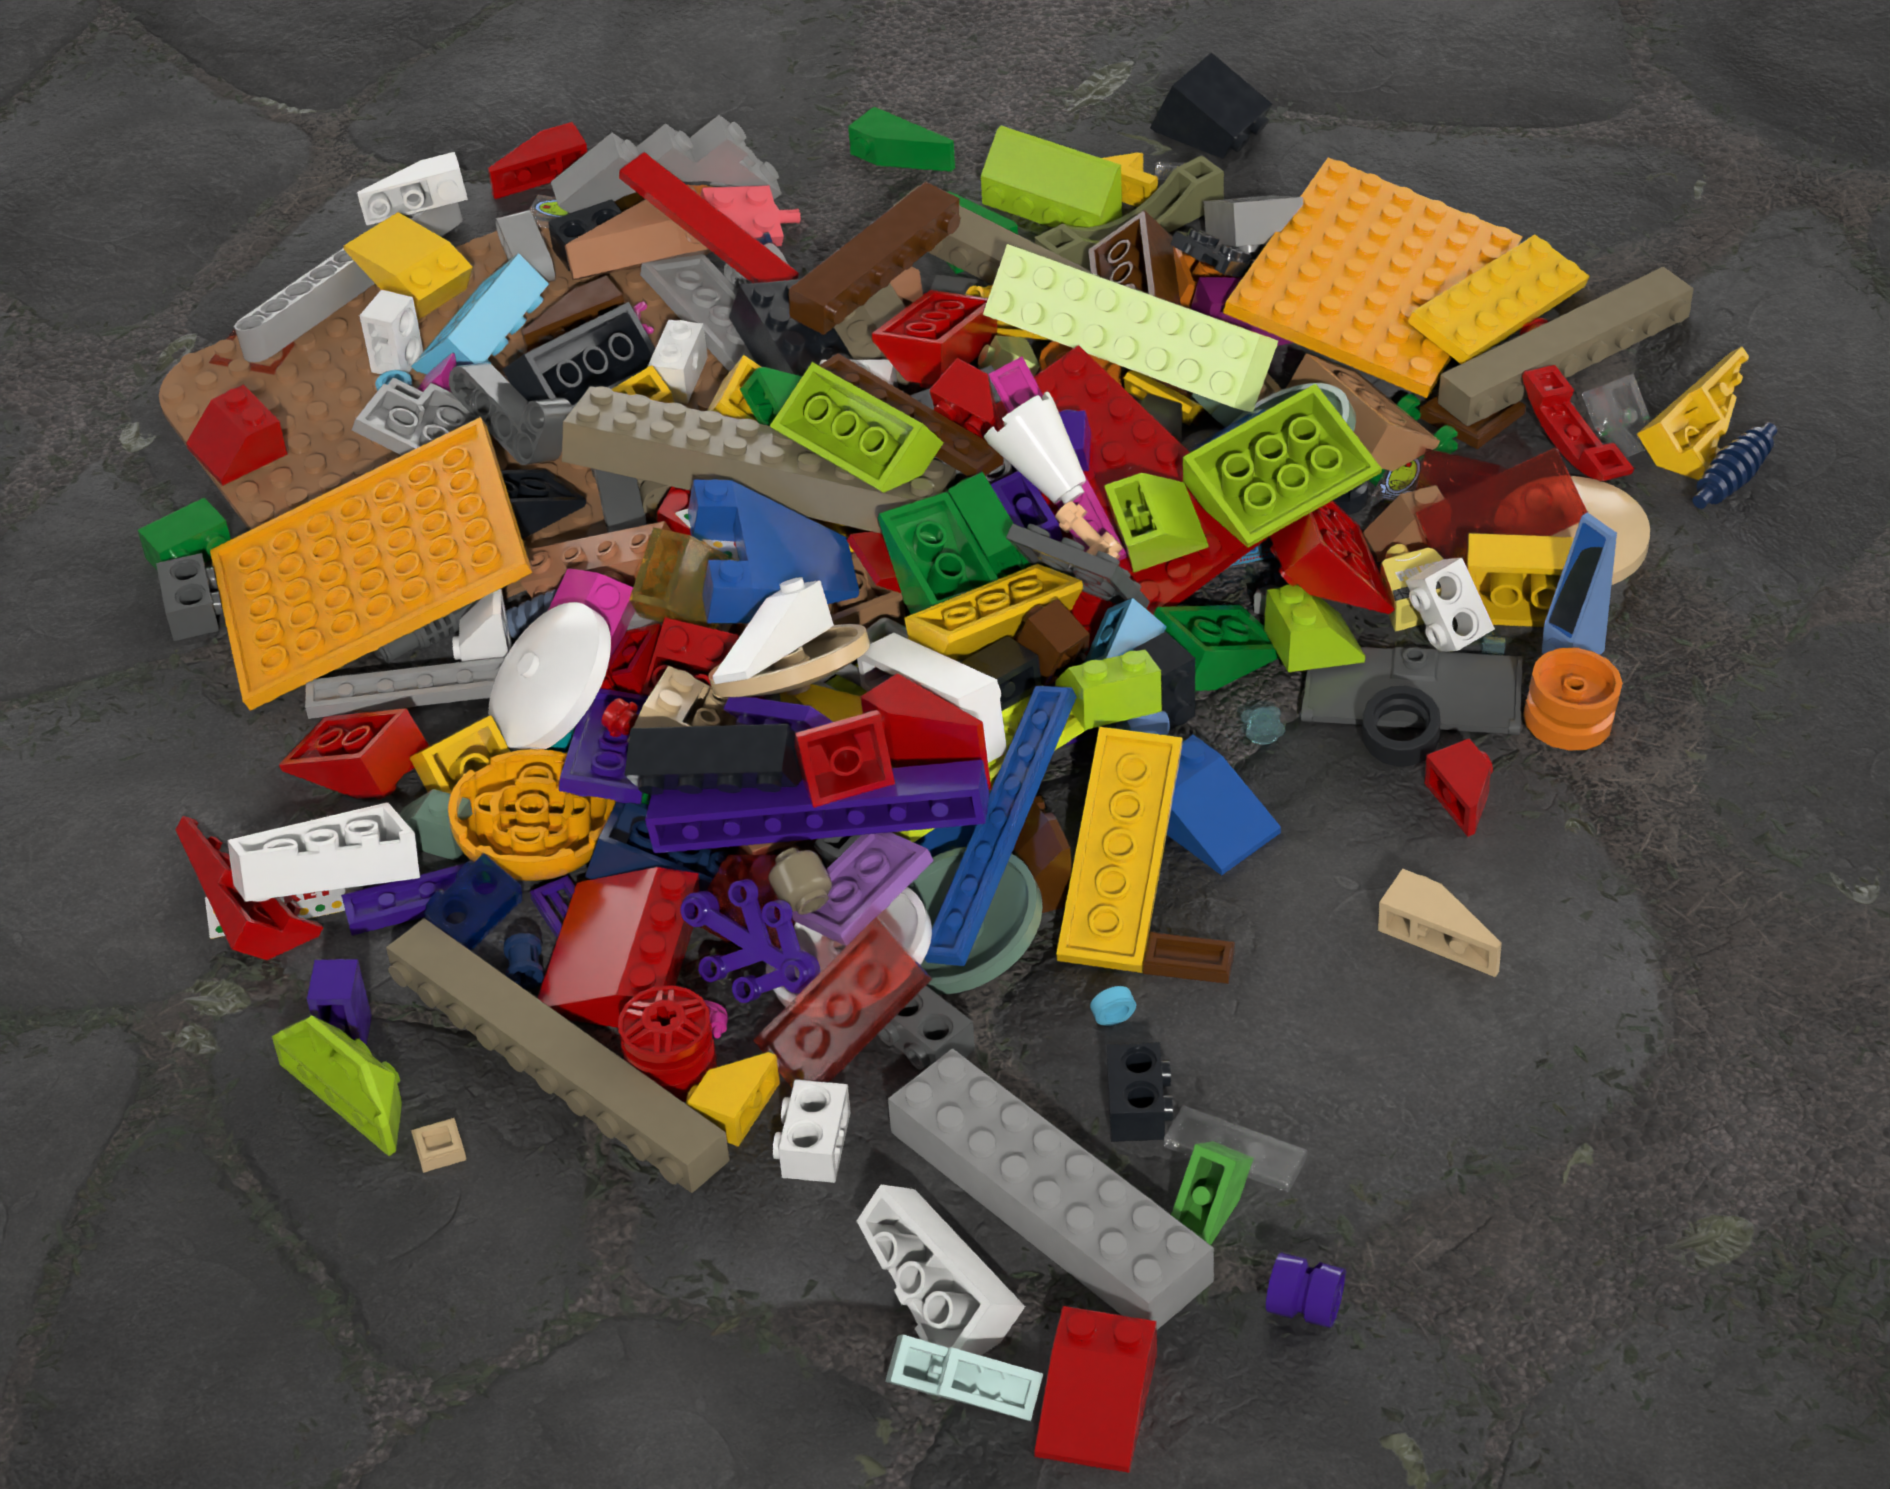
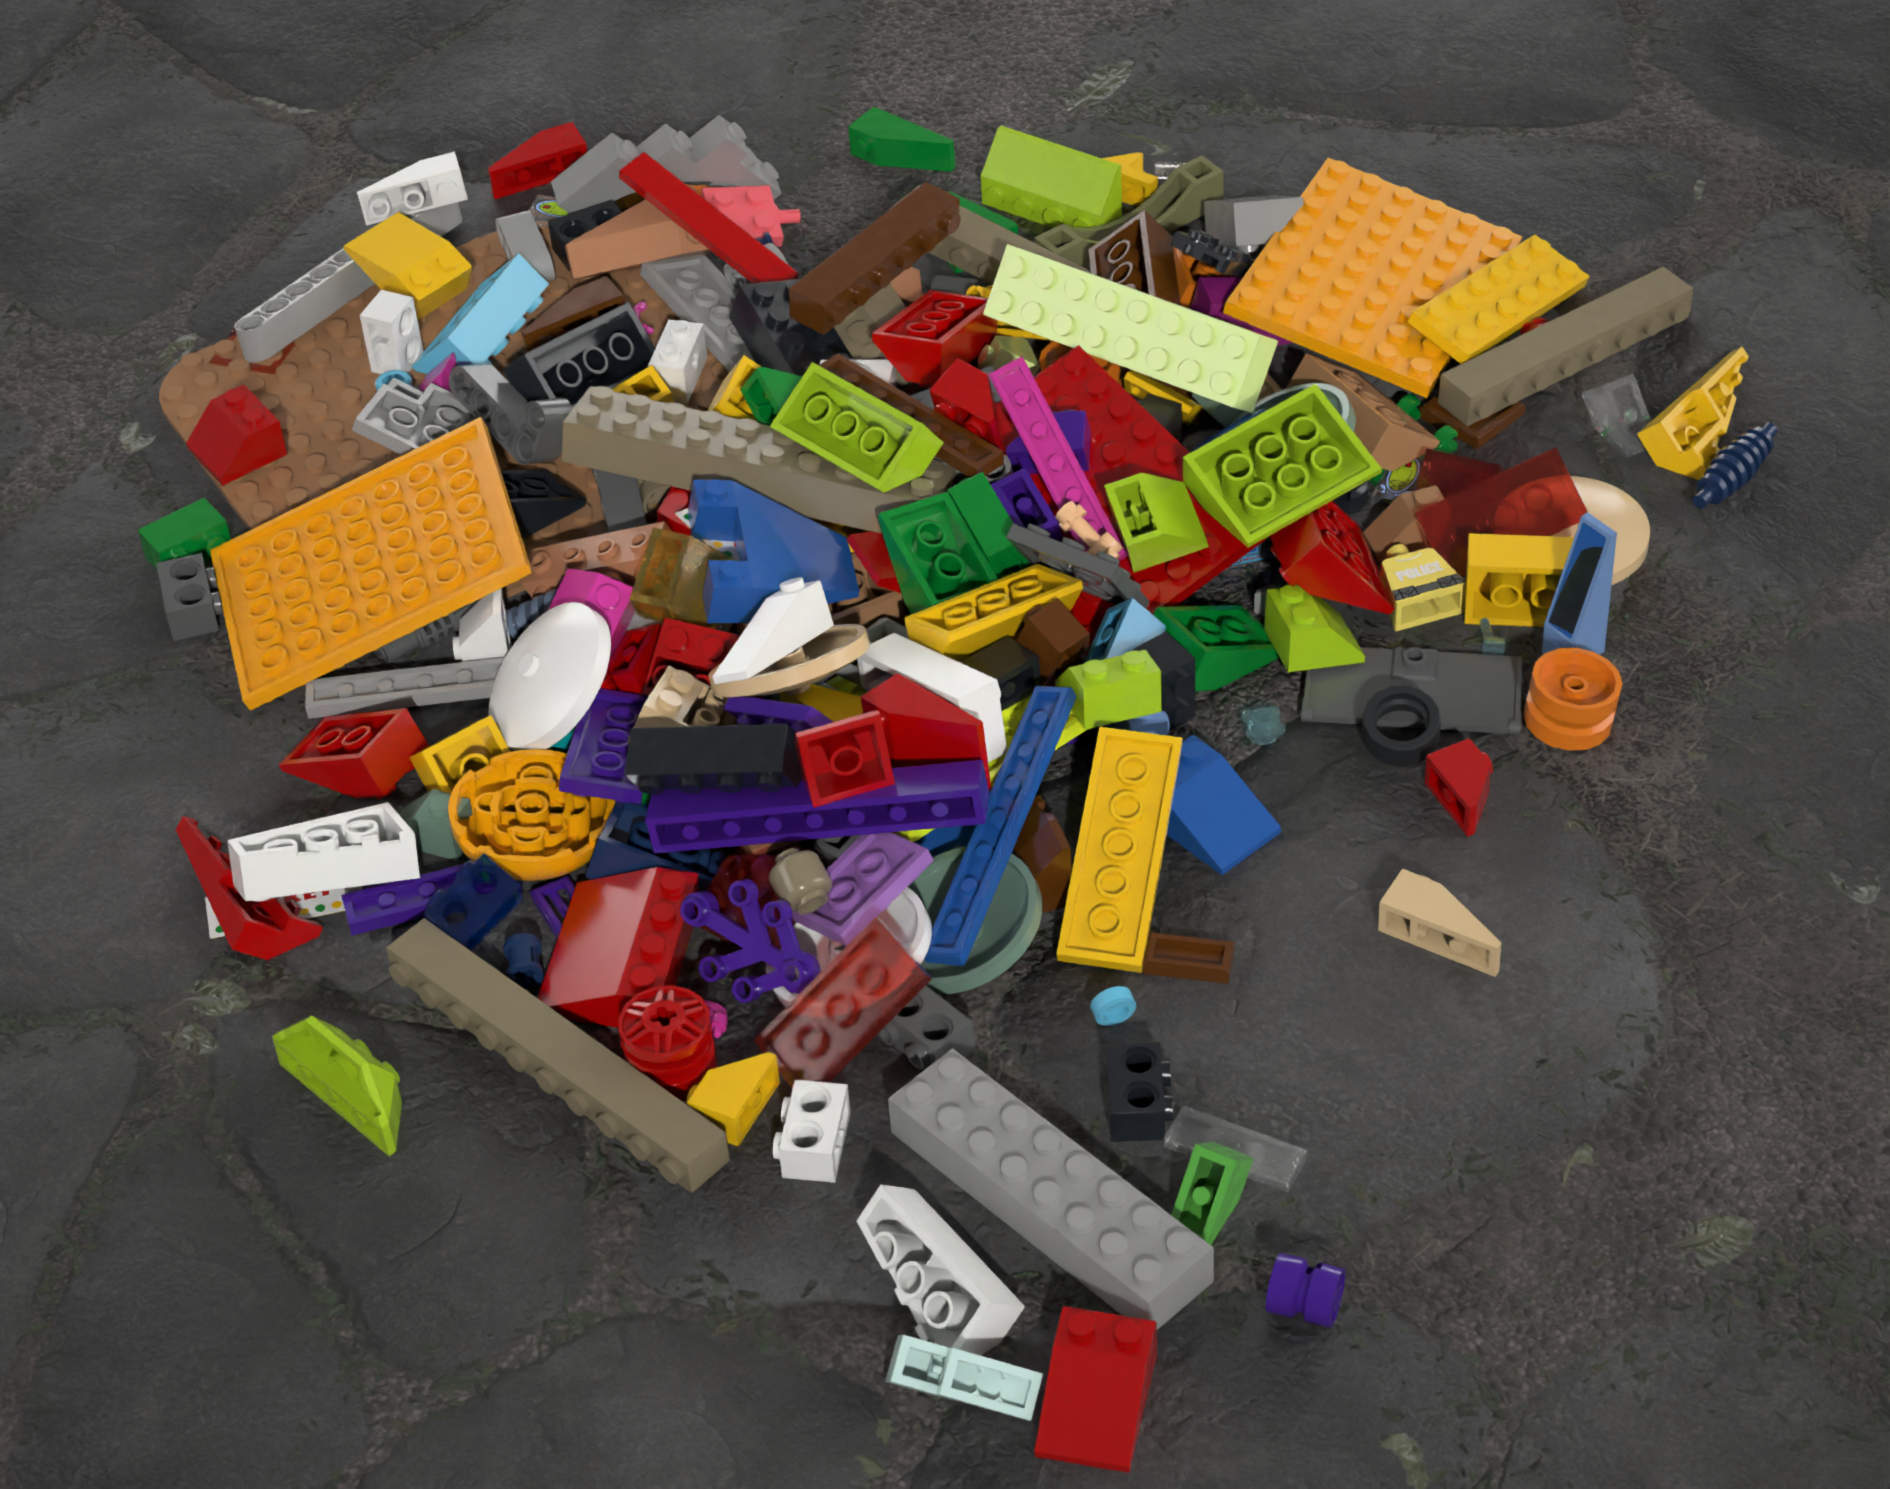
dark purple brick [307,959,372,1046] -> none
tan tile [411,1118,466,1173] -> none
red plate [601,698,639,737] -> none
white cone [984,392,1087,504] -> none
black slope [1150,52,1273,159] -> none
white brick [1405,558,1495,652] -> none
red slope [1522,365,1634,482] -> none

